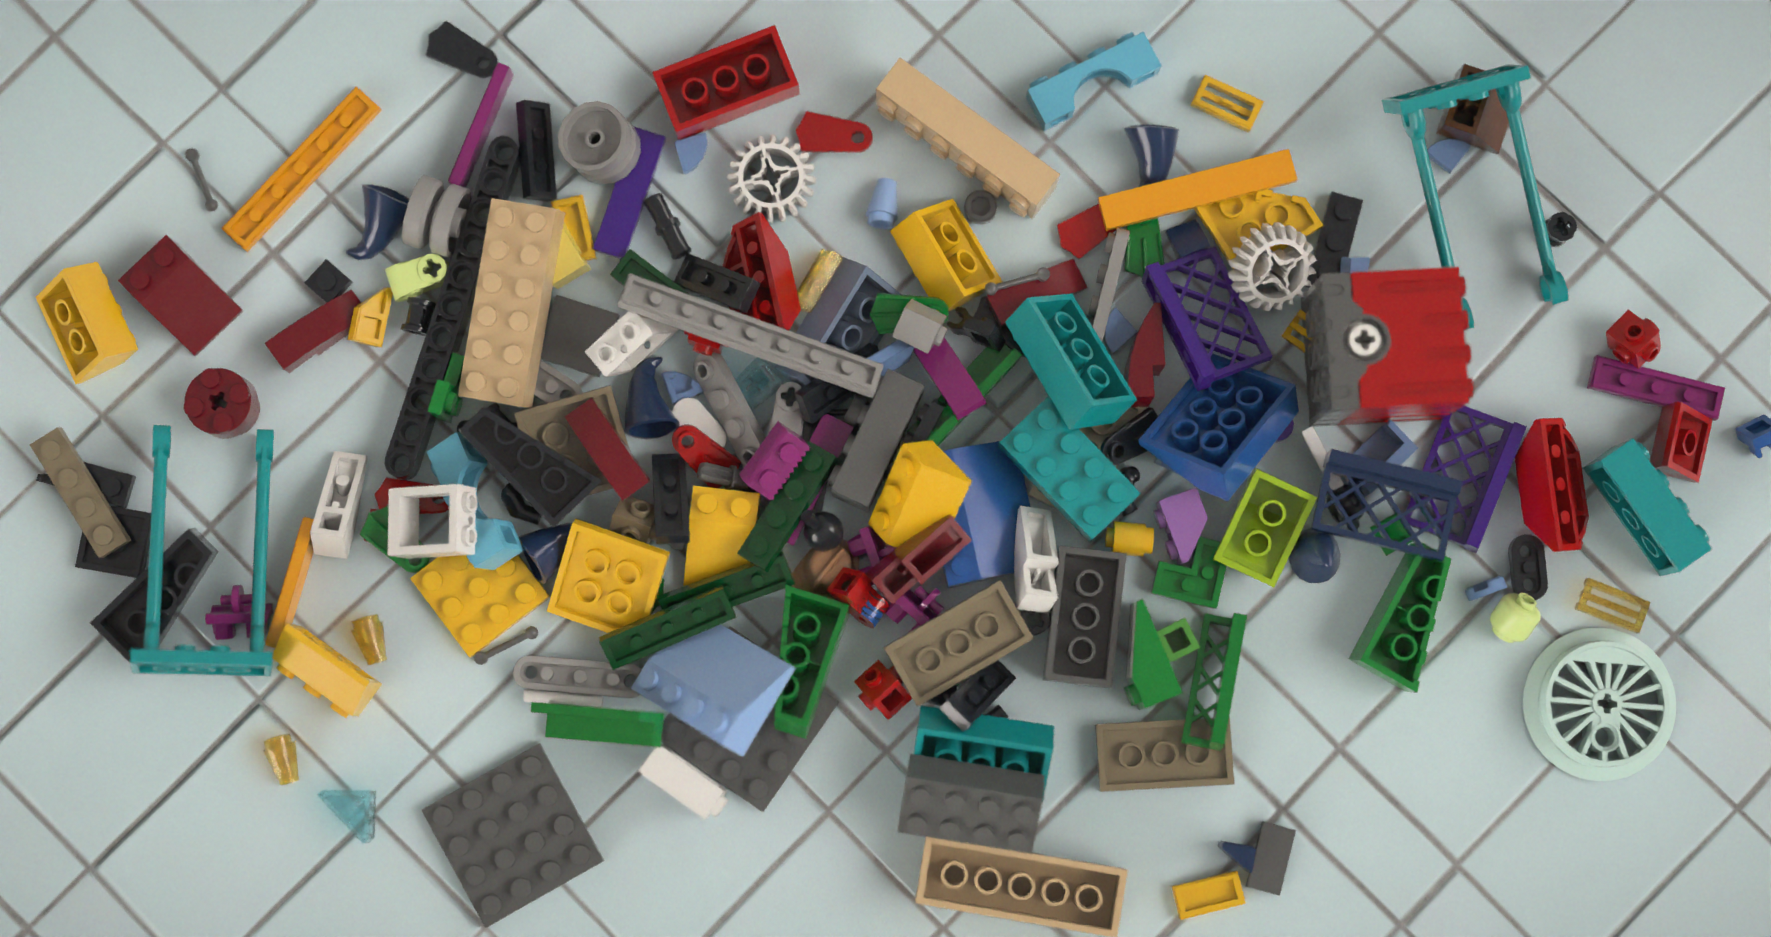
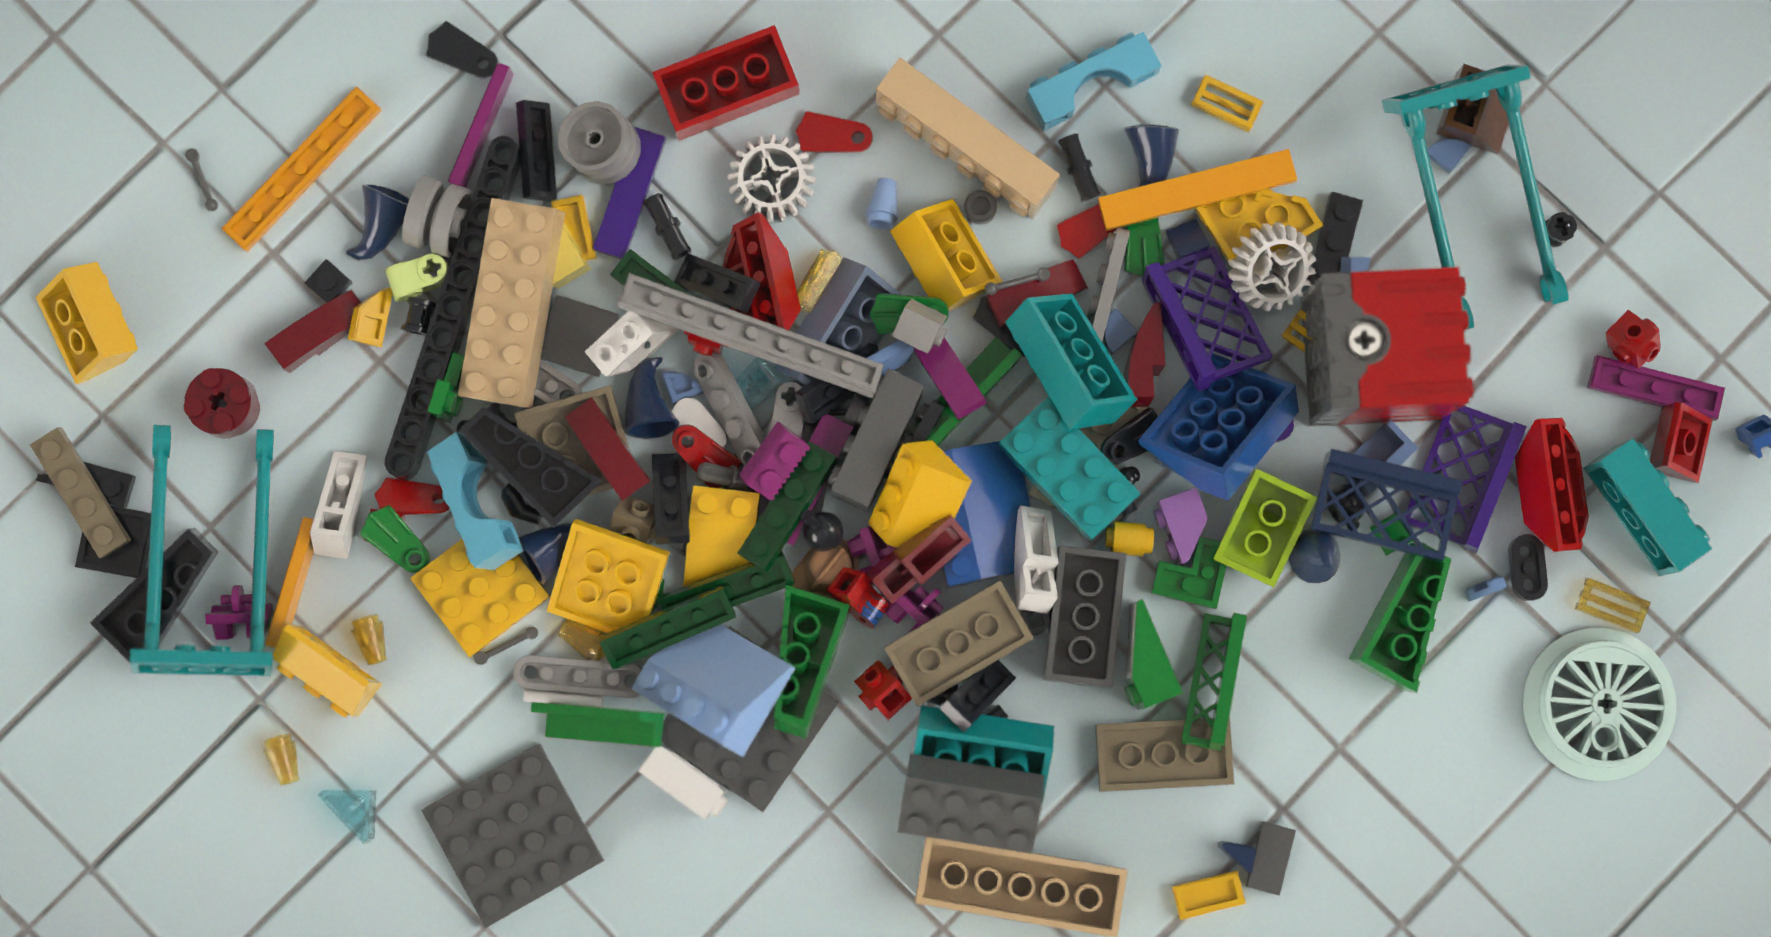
dark red slope [118,235,243,356] -> none
white window [388,484,478,558] -> none
medium blue tile [674,133,707,175] -> none
black plate [947,307,1006,352] -> none
bright green brick [1157,618,1200,663] -> none
white tile [1302,426,1344,490] -> none
yellowish green head [1490,593,1541,643] -> none
none -> clear yellow cone [558,619,605,661]
none -> black pin [1058,133,1101,202]

